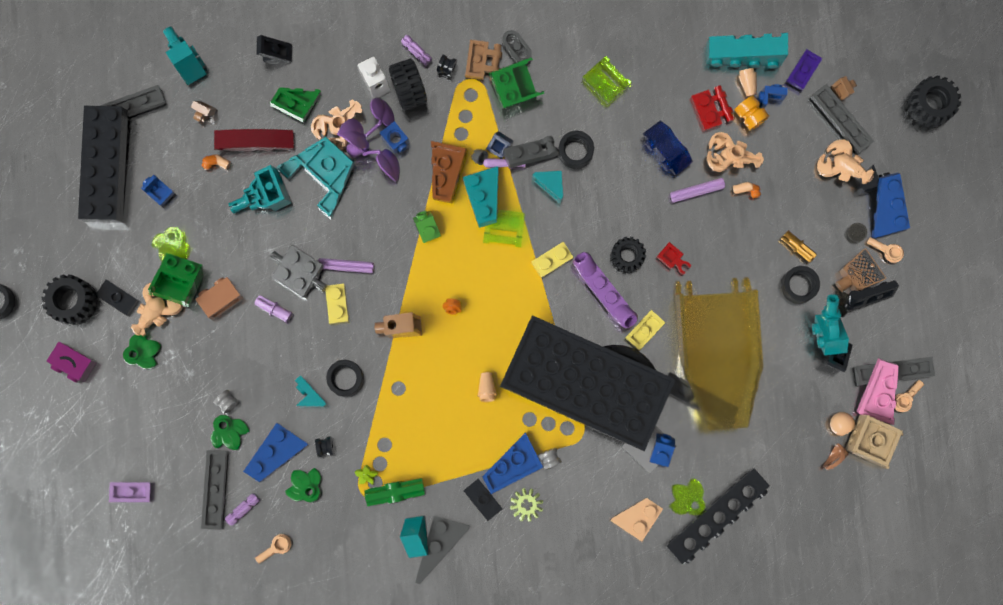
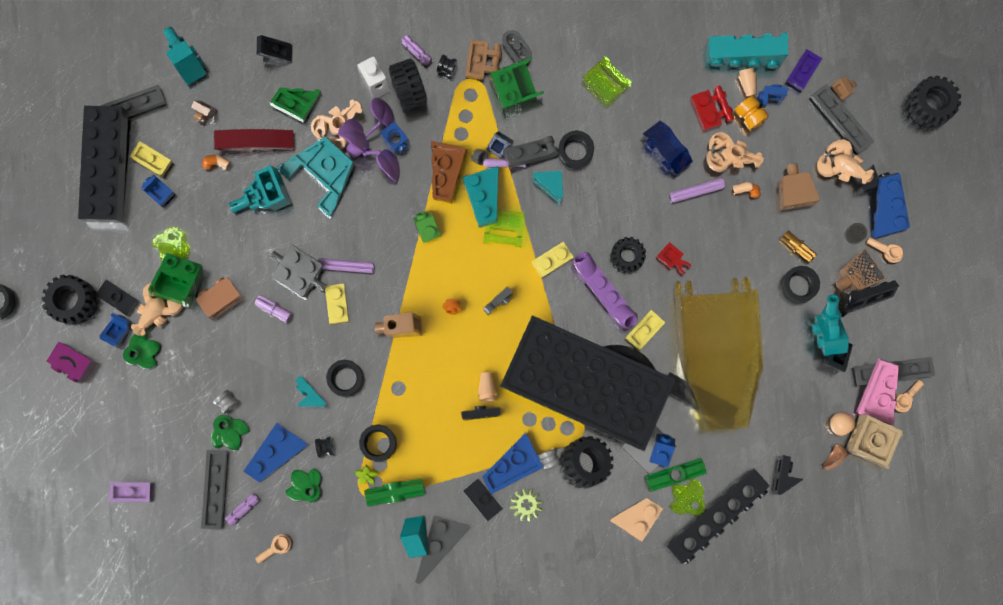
none -> blue bracket [100,313,129,348]
none -> light yellow plate [129,141,172,178]
none -> black tyre [359,424,397,462]
none -> black plate [461,406,501,421]
none -> dark grey plate [483,286,513,316]
none -> black tyre [559,436,614,489]
none -> green piece [645,458,707,492]
none -> black slope [774,455,803,495]
none -> medium nougat torso [779,164,820,210]

